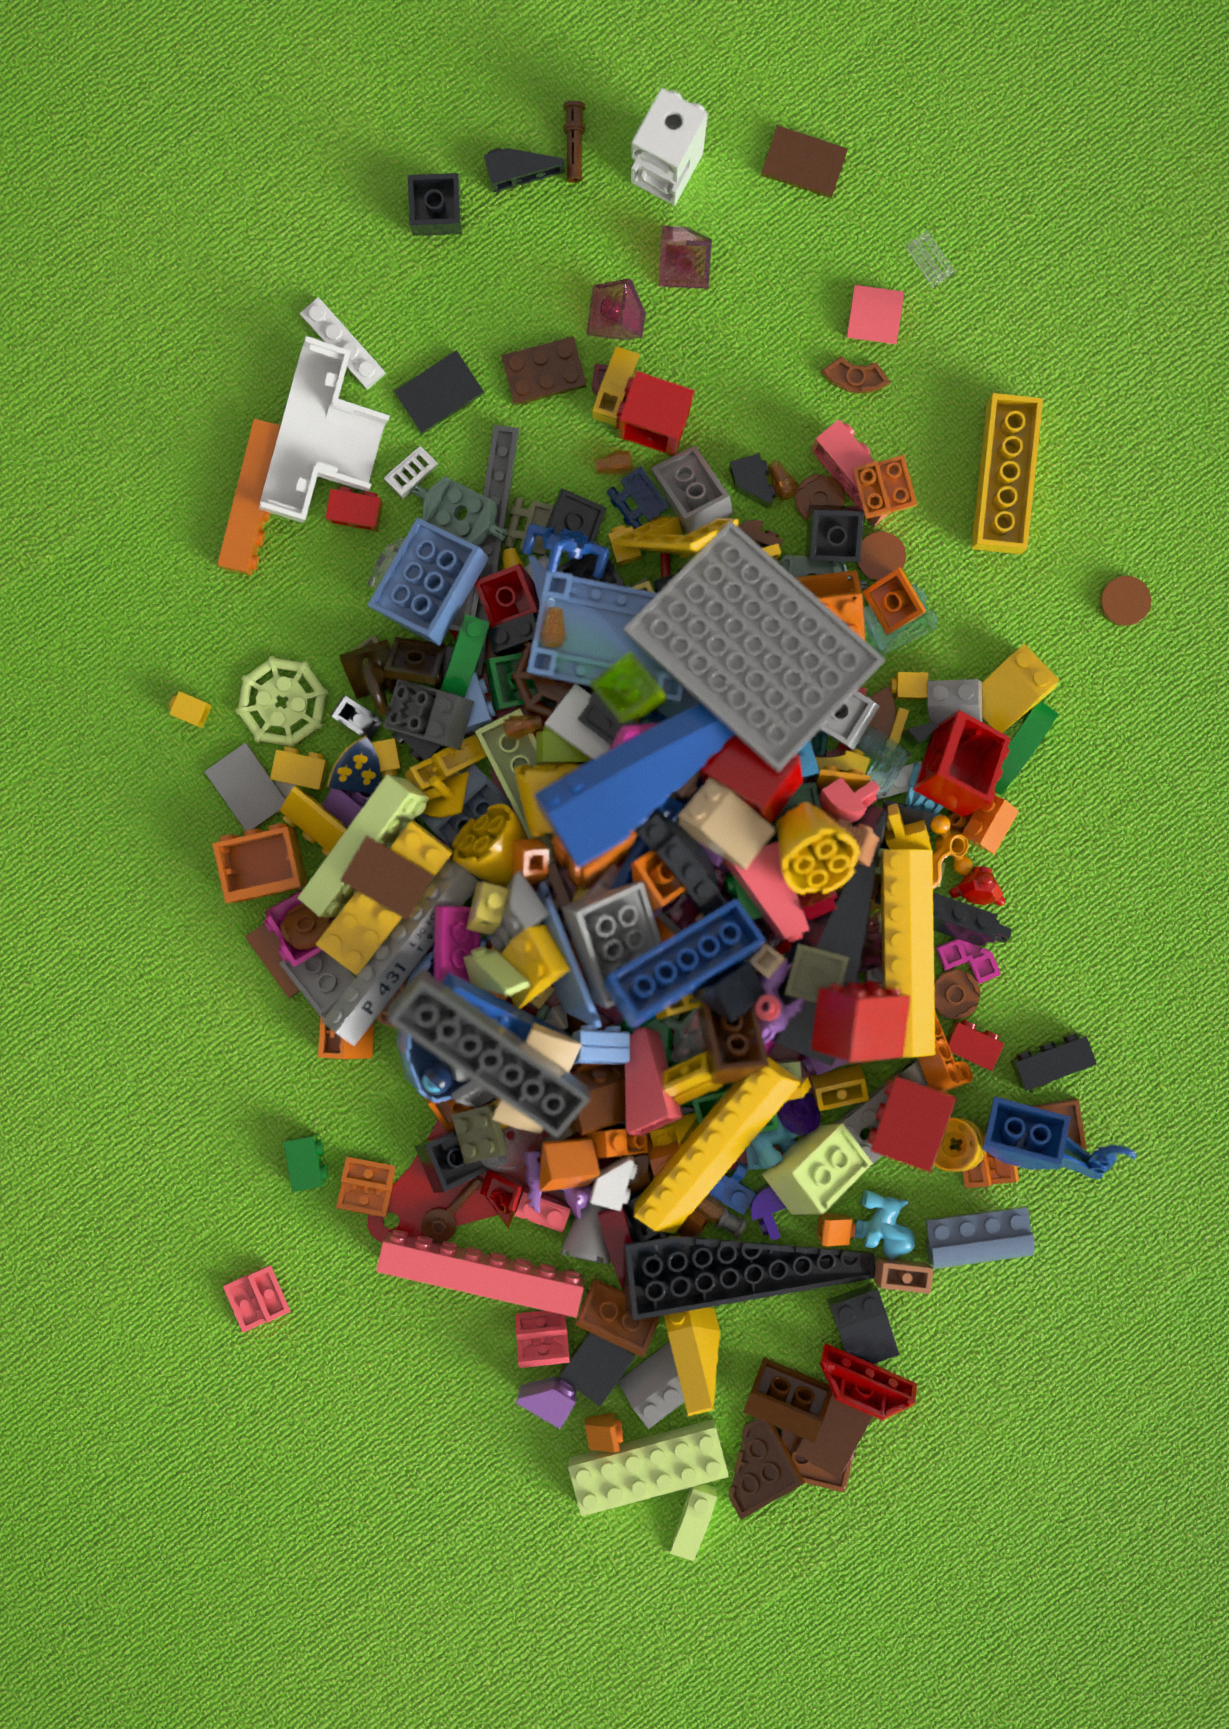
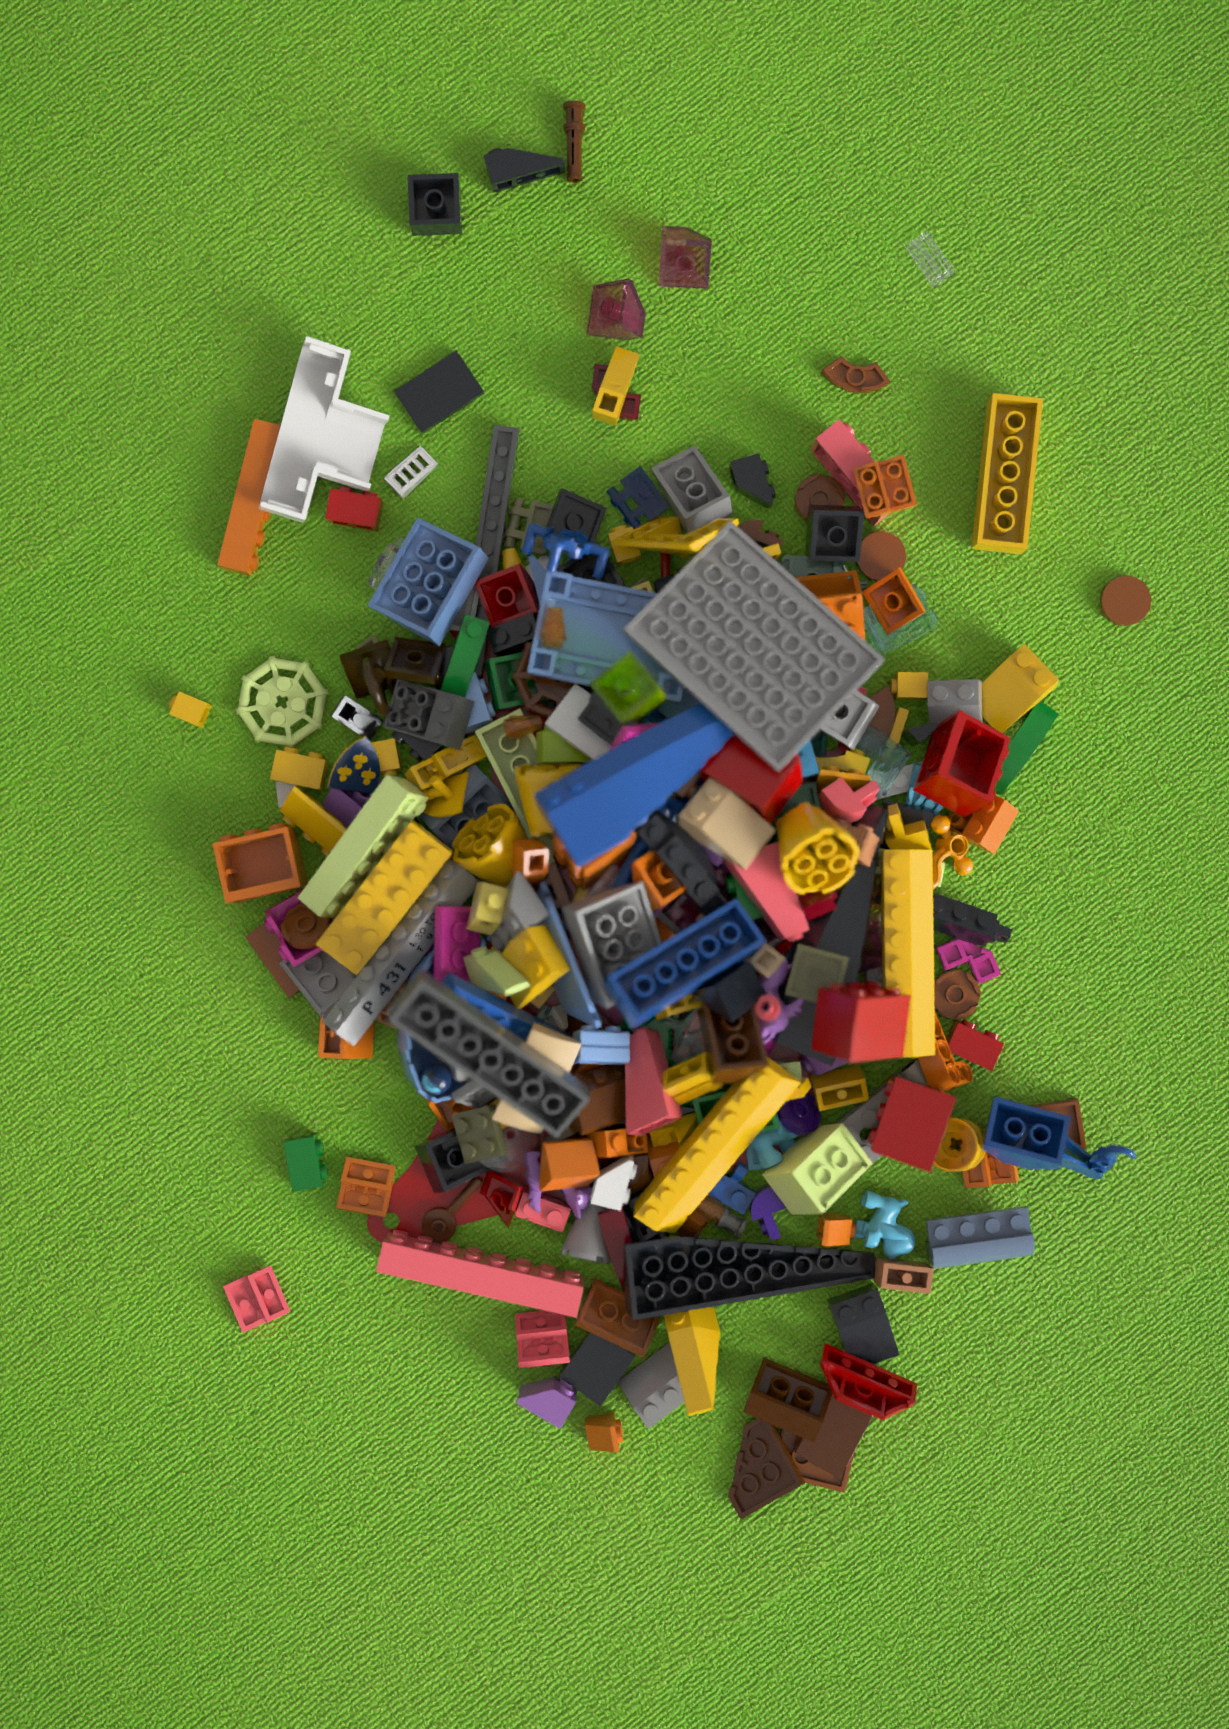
light grey tile [204,743,286,831] -> none
white plate [300,297,385,390] -> none
reddish brown tile [340,835,434,920] -> none
sand green plate [412,476,507,546] -> none
reddish brown plate [501,336,586,406] -> none
yellowish green brick [568,1419,729,1516] -> none
clear orange cone [595,449,633,474] -> none
red container [615,371,695,456] -> none
white piece [631,88,708,206] -> none
yellowish green slope [670,1484,717,1561] -> none
reddish brown tile [761,125,848,199] -> none
clear orange cone [768,461,799,501] -> none
coral slope [846,285,904,344] -> none
red rock [949,866,1005,906] -> none
black brick [1010,1032,1097,1091] -> none

